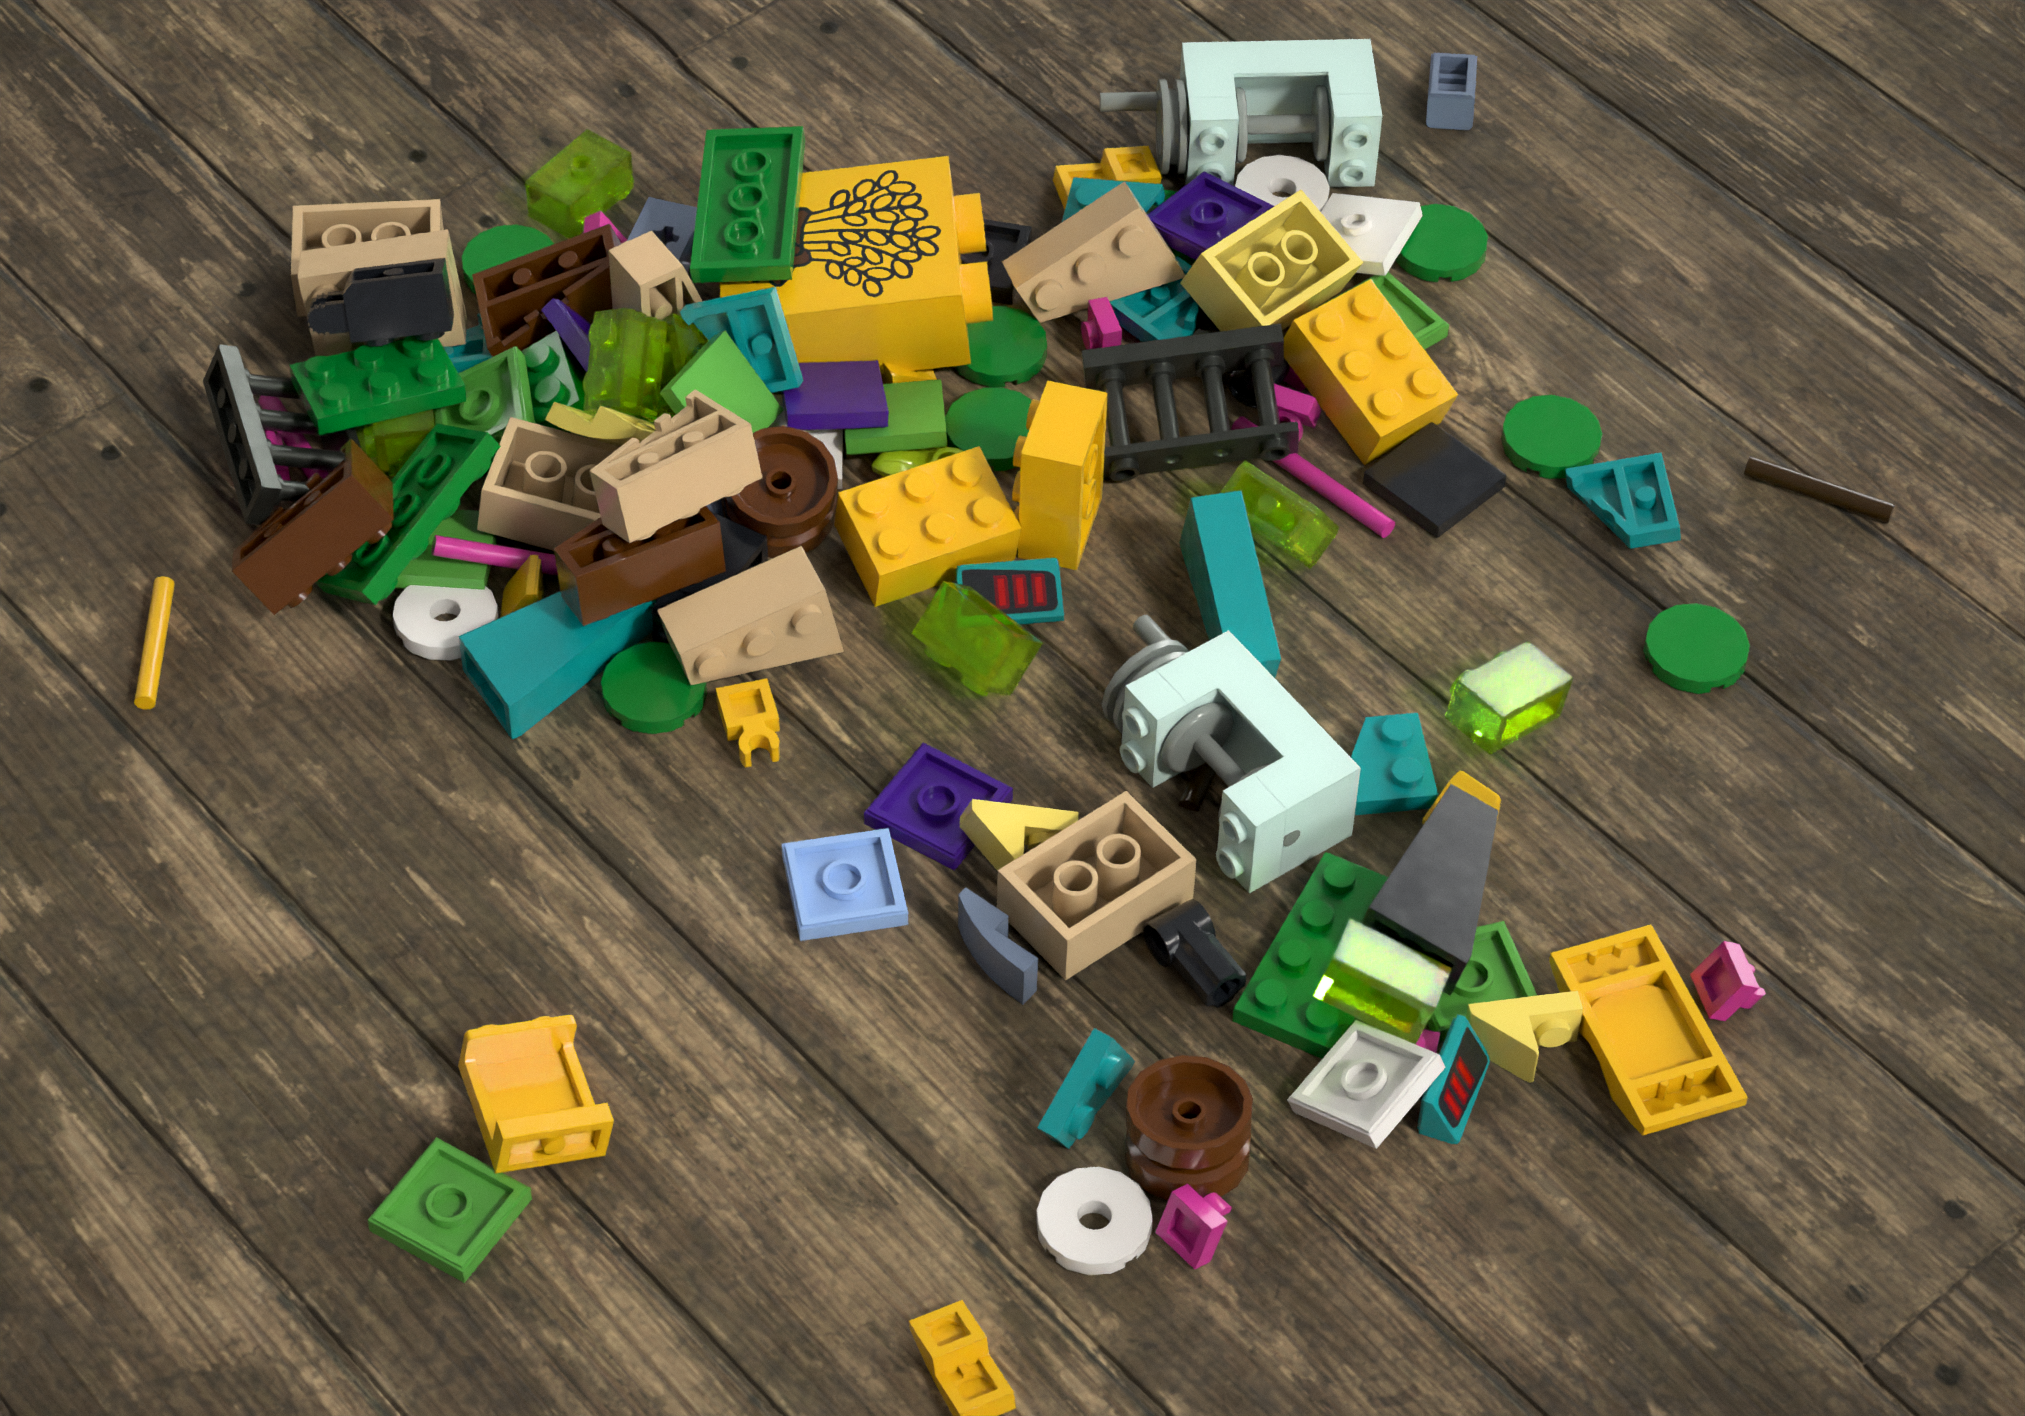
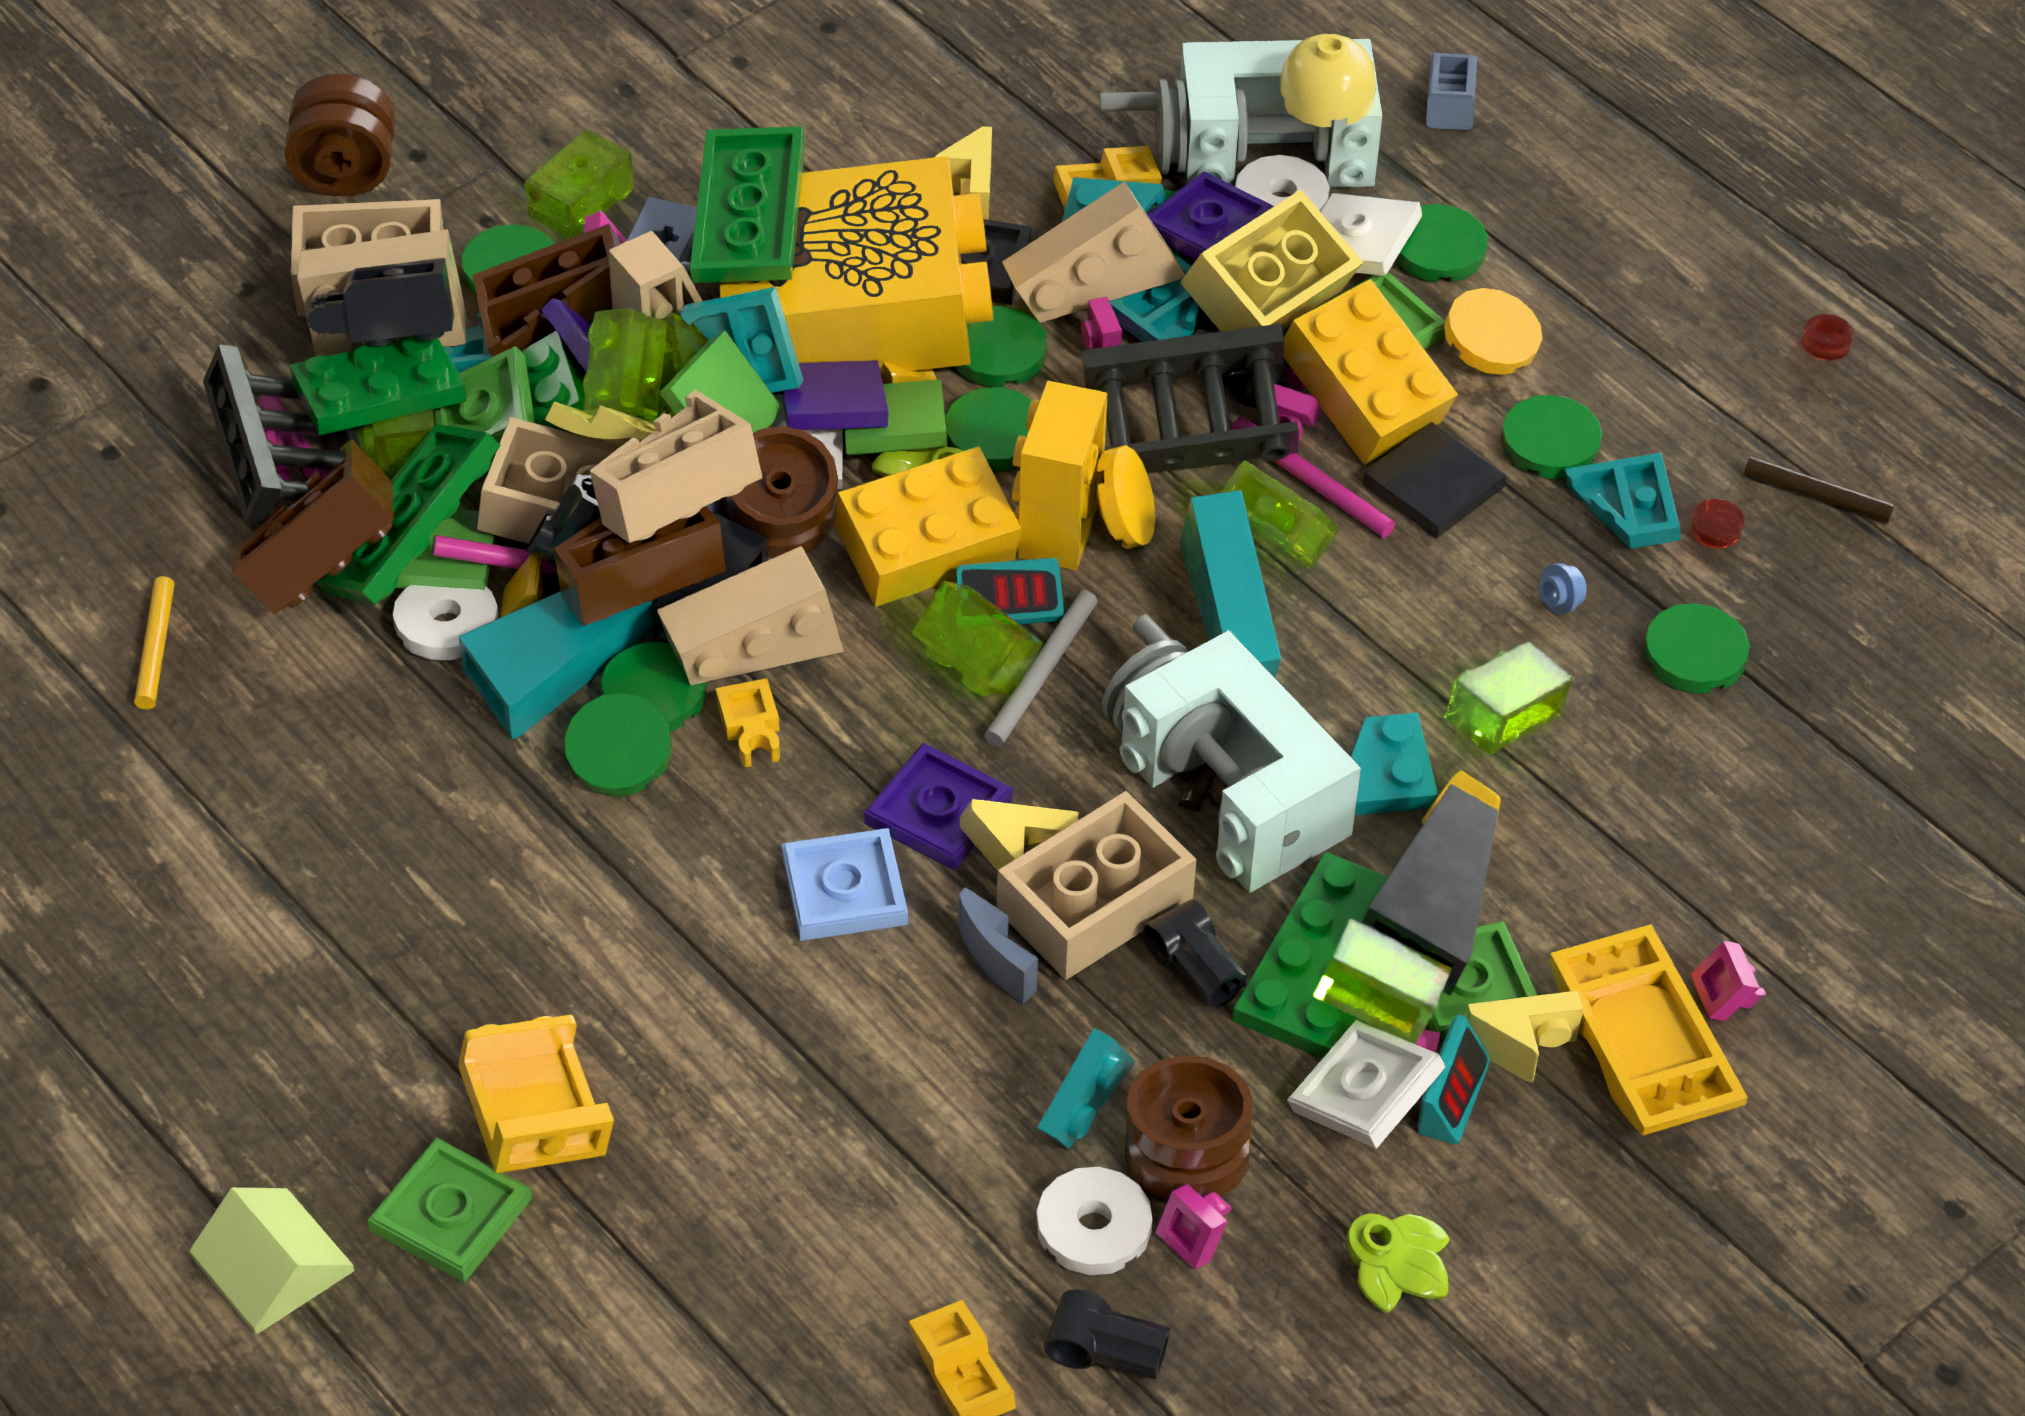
none -> yellowish green slope [189,1187,354,1335]
none -> reddish brown wheel [284,74,396,197]
none -> black piece [526,474,601,568]
none -> green tile [564,692,673,797]
none -> light yellow slope [934,127,992,220]
none -> light grey bar [984,590,1098,747]
none -> black piece [1043,1289,1171,1380]
none -> yellow tile [1096,445,1156,549]
none -> light yellow cylinder [1280,34,1376,127]
none -> lime plate [1346,1213,1450,1313]
none -> yellow tile [1444,288,1542,375]
none -> medium blue plate [1539,563,1587,615]
none -> clear red tile [1691,499,1744,548]
none -> clear red tile [1802,314,1854,361]

